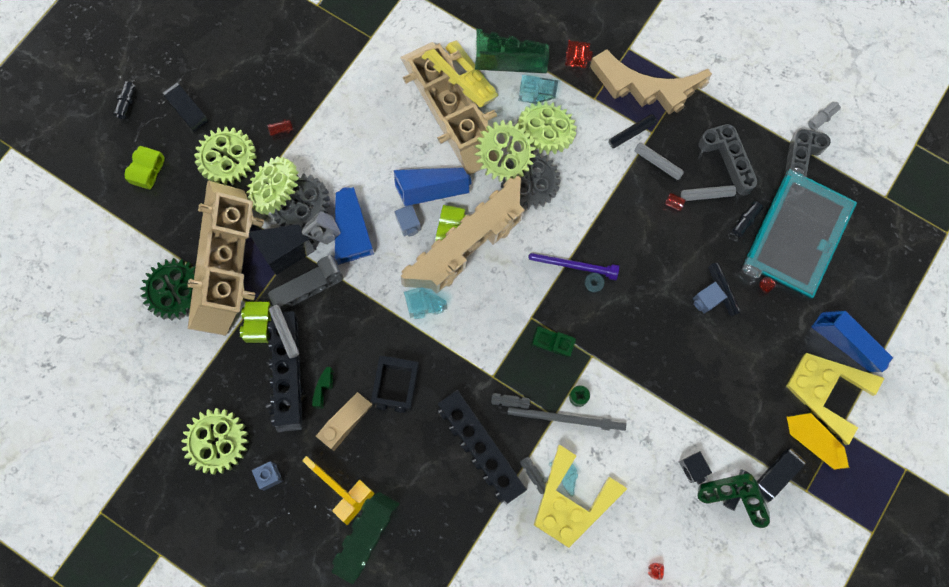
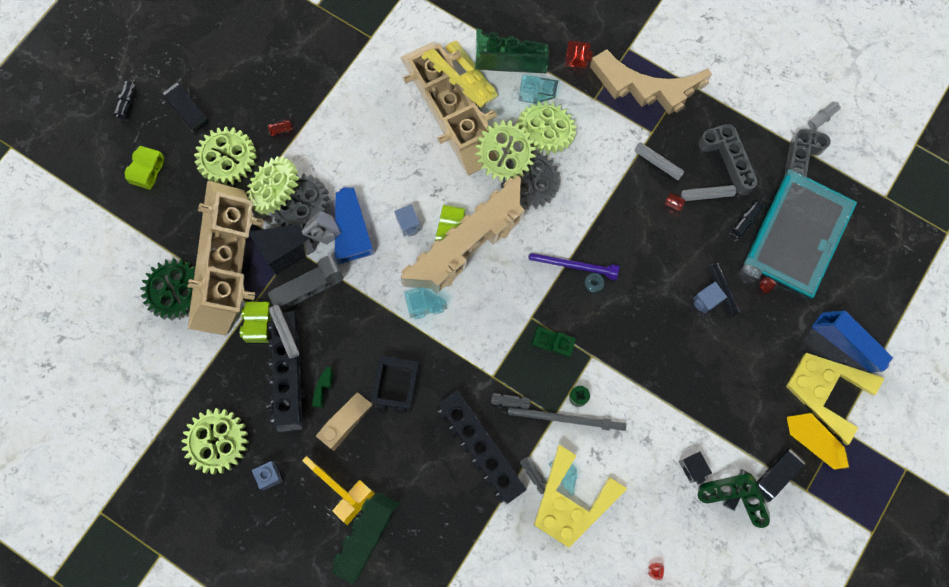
blue slope [394,168,472,206] -> none
black axle [608,115,657,148] -> none

